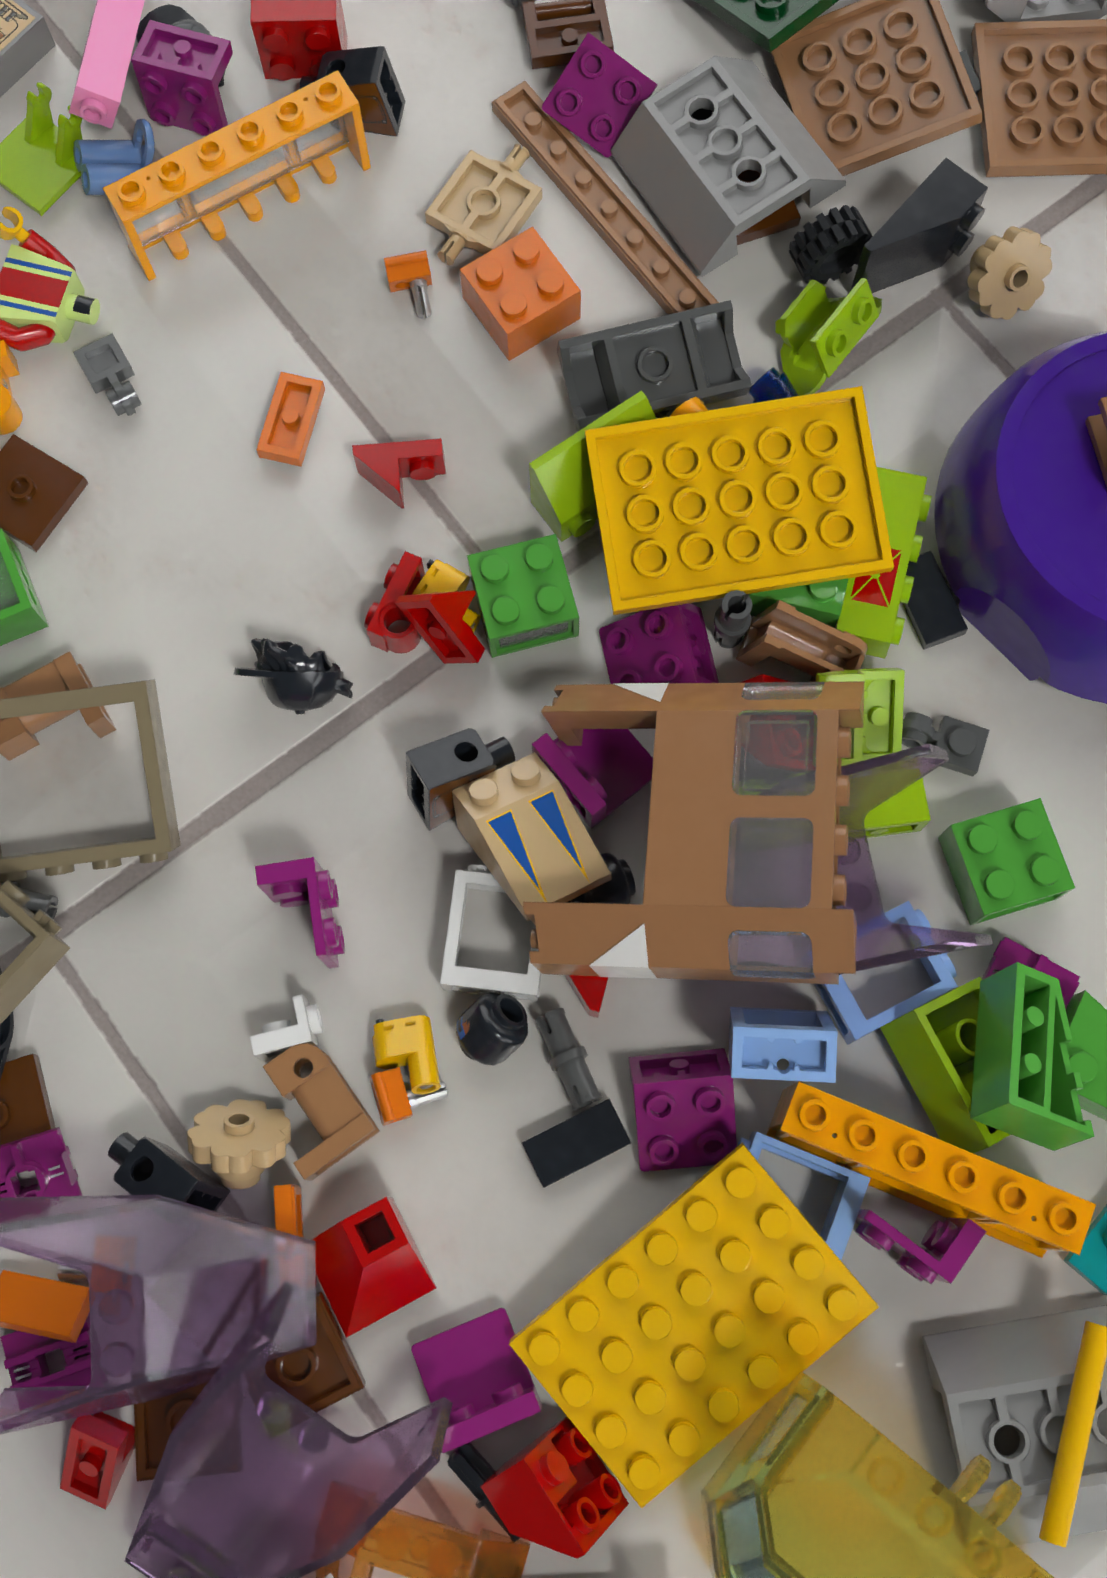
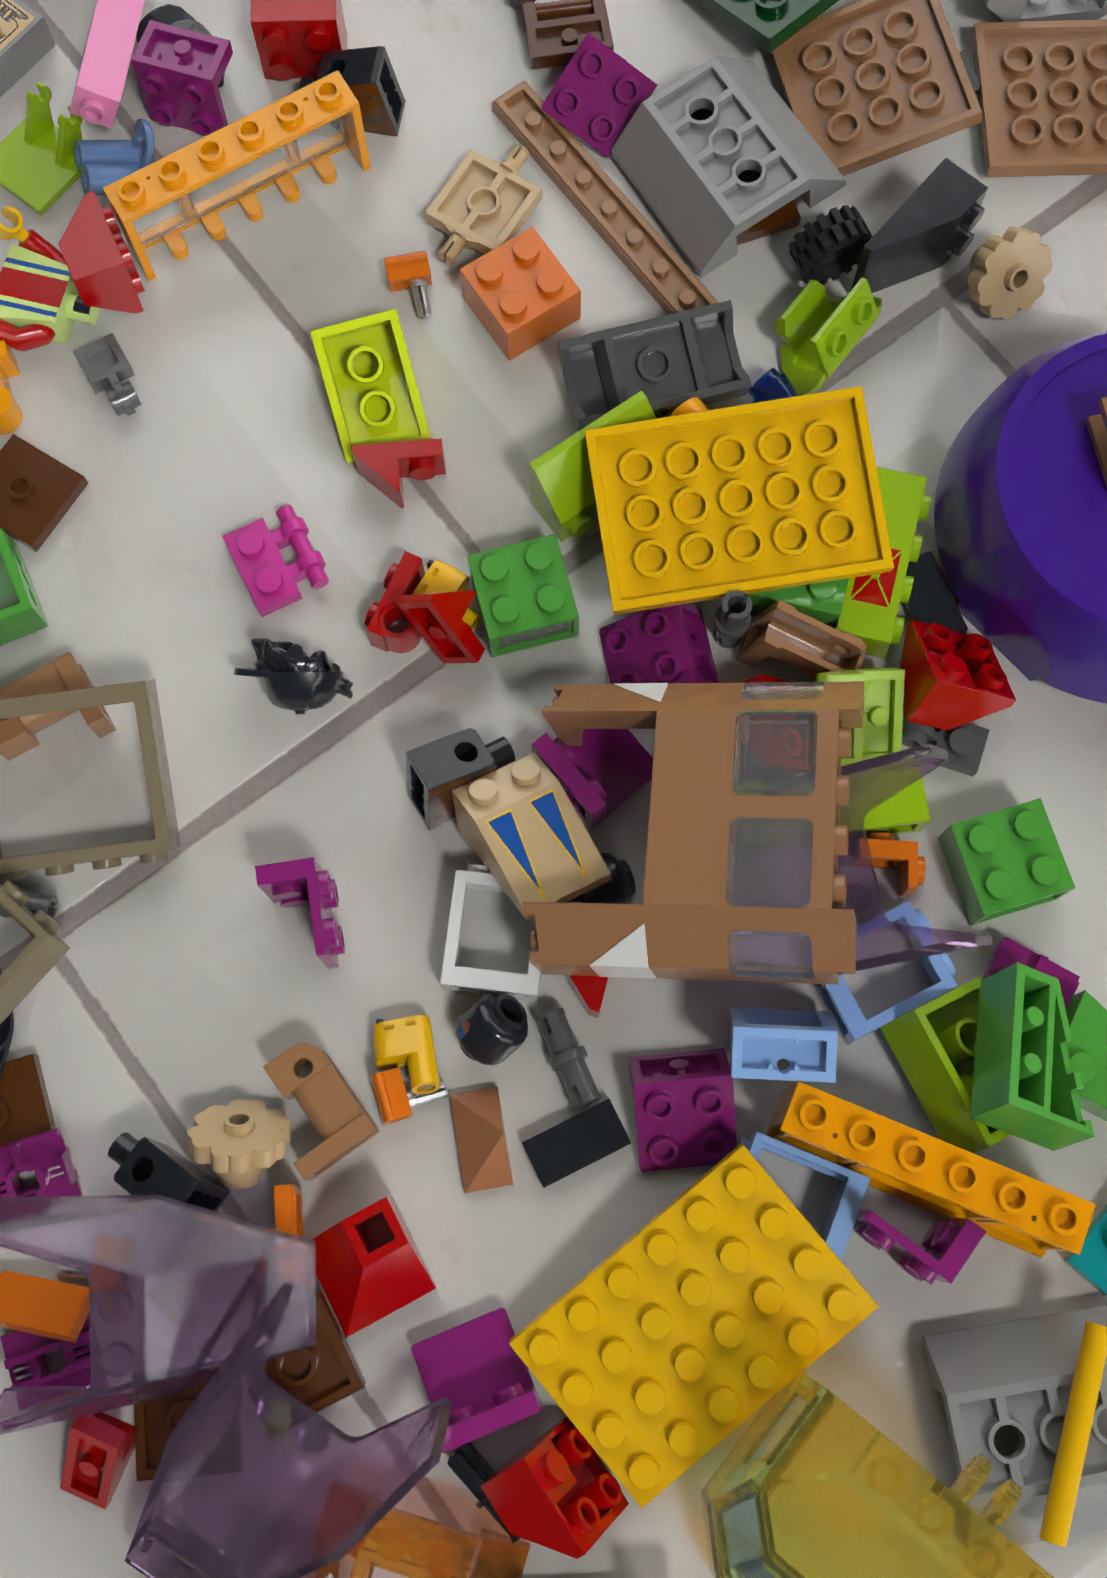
white bracket [250,994,324,1061] -> none
orange plate [256,372,325,467] -> none
none -> red slope [58,191,145,314]
none -> dark pink plate [222,505,329,617]
none -> neon yellow slope [310,309,431,463]
none -> nougat slope [450,1086,514,1193]
none -> orange bracket [852,833,926,897]
none -> red slope [900,620,1016,731]

